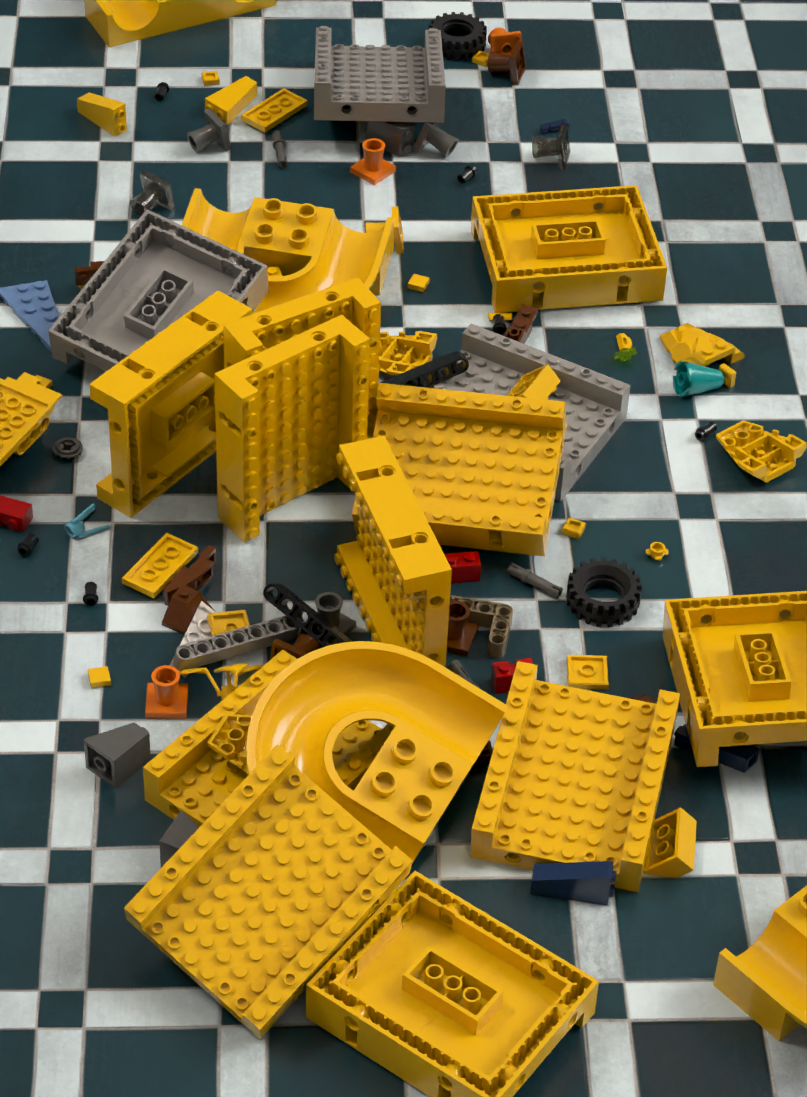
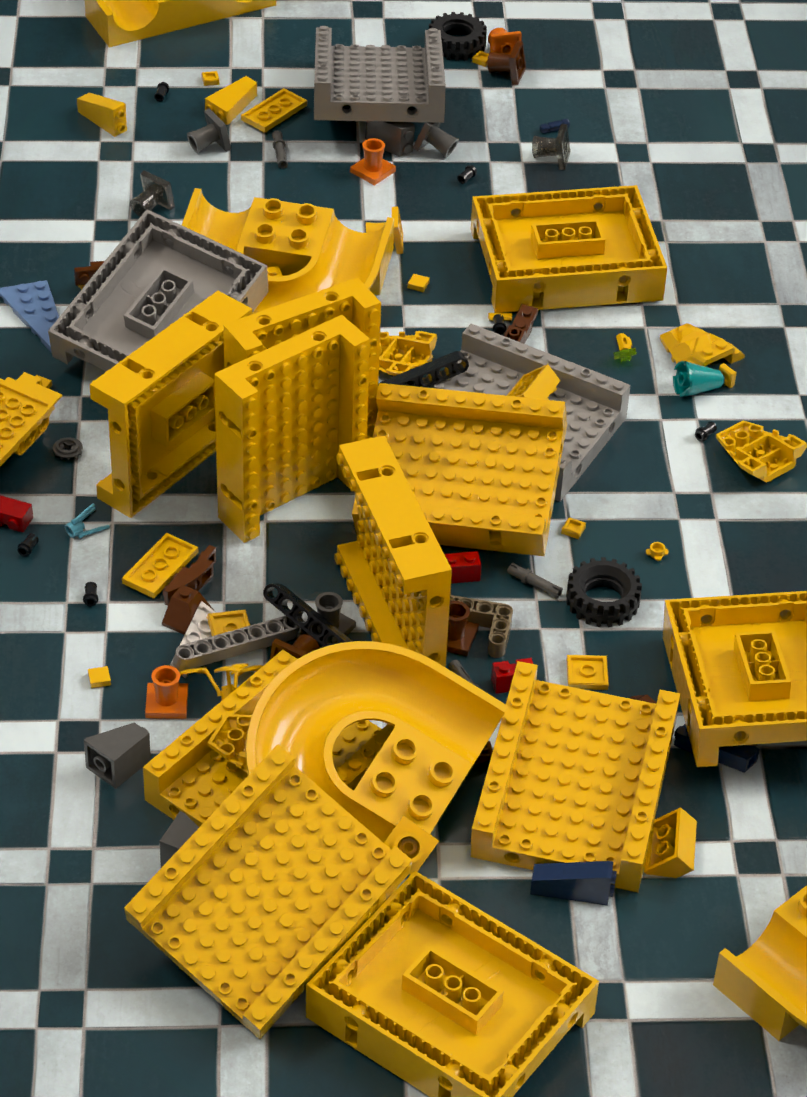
none -> yellow plant [384,815,439,875]

